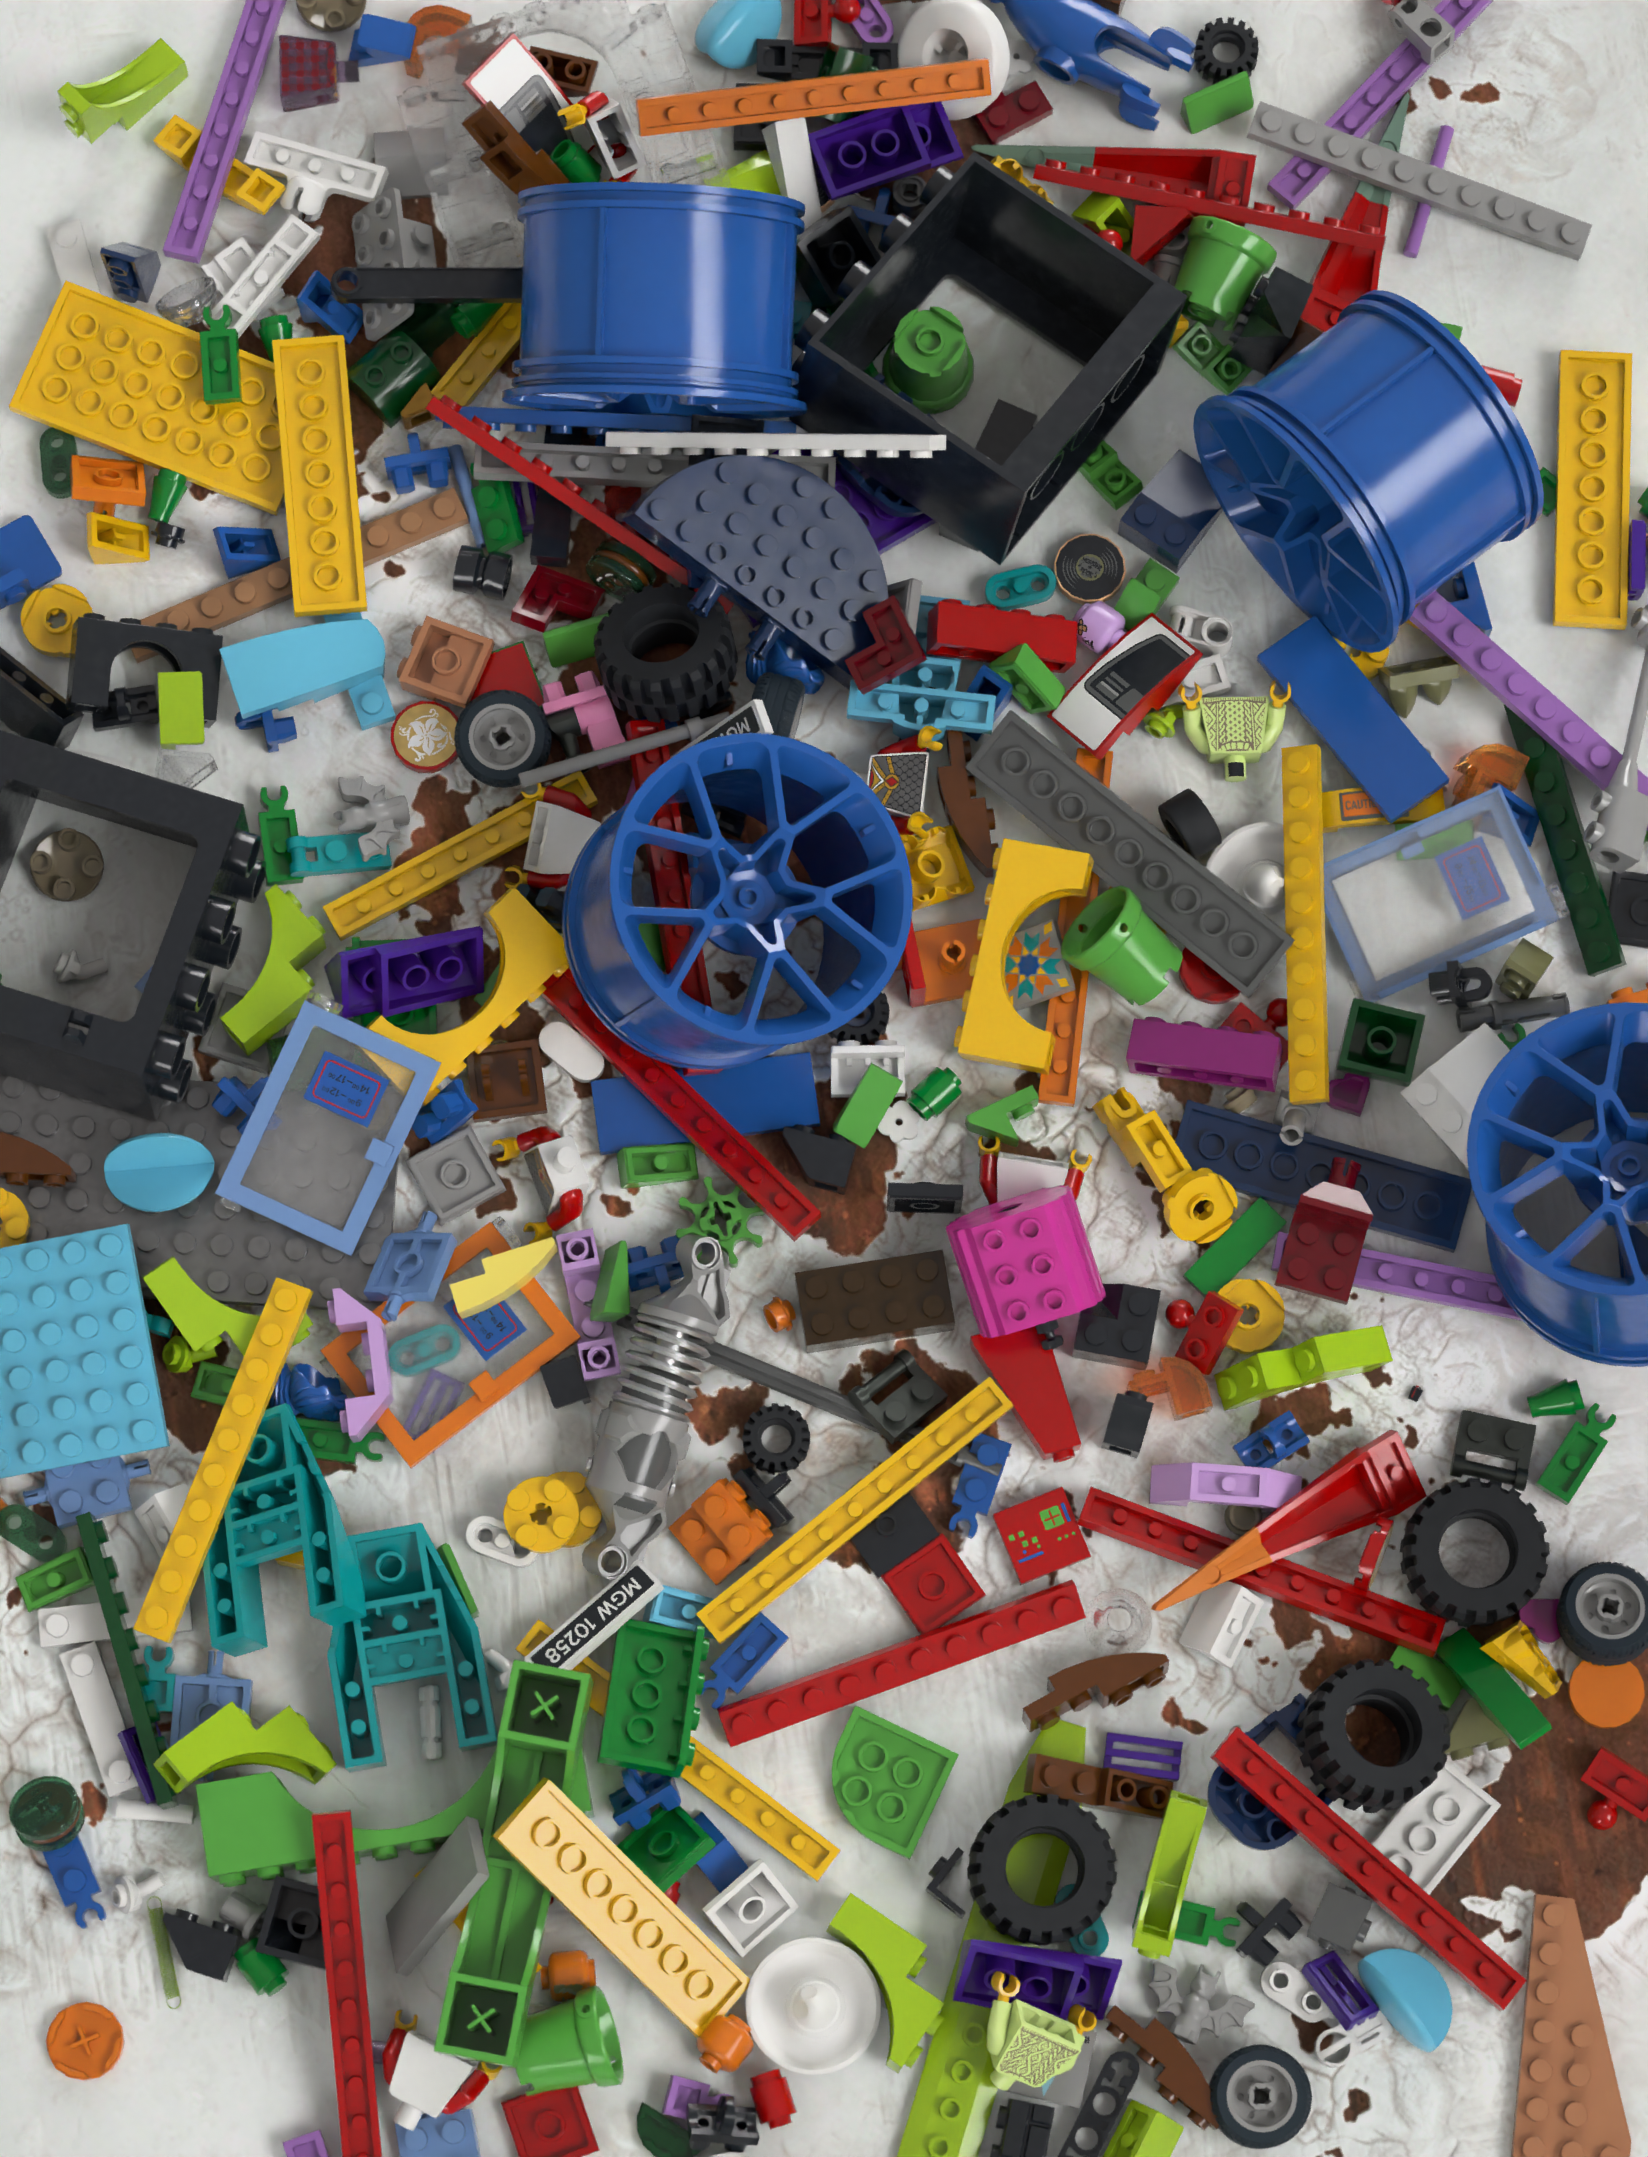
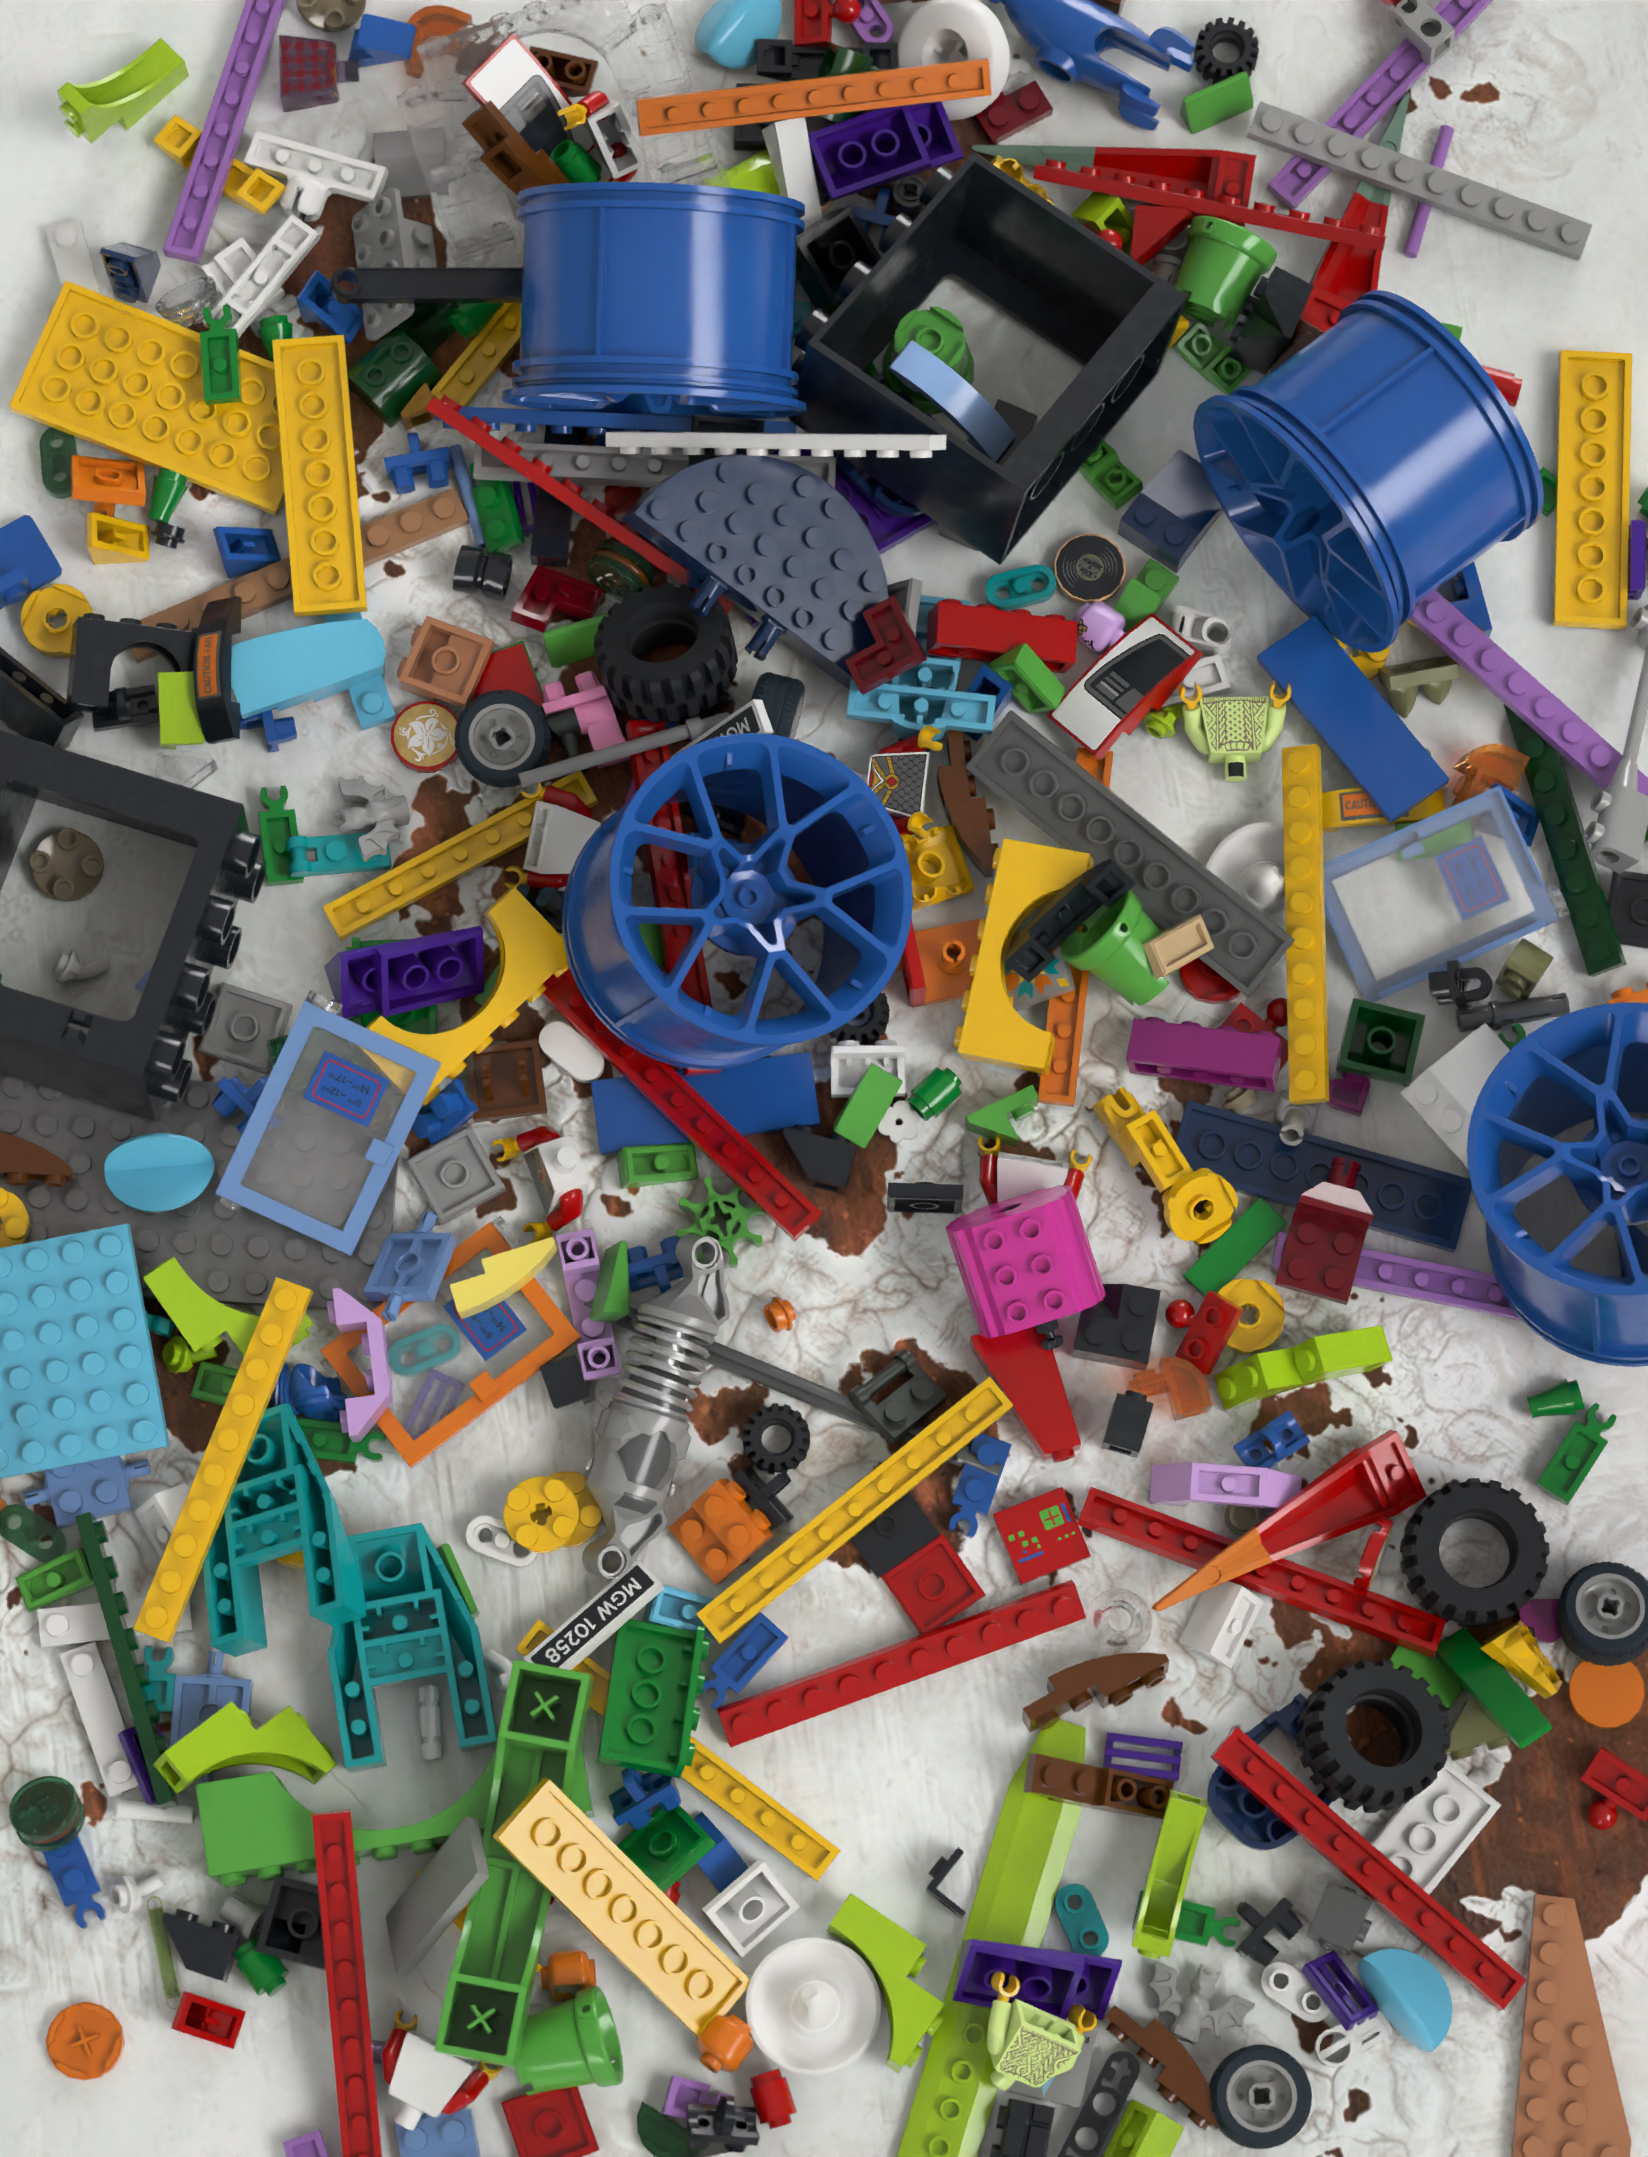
lime arch [220,884,327,1056] -> none
blue hair [745,630,825,695] -> none
dark brown brick [795,1250,955,1354] -> none
bright green plate [832,1705,959,1860] -> none
black tyre [967,1794,1117,1945] -> none
black tyre [1158,789,1222,859] -> none
black piece [1408,1386,1423,1402] -> none
pearl dark grey plate [1450,1410,1537,1491] -> none
none -> red slope [171,1991,246,2049]
none -> black slope [193,596,241,744]
none -> light blue slope [888,340,1016,462]
none -> black slope [1003,859,1136,983]
none -> tan tile [1142,914,1214,978]

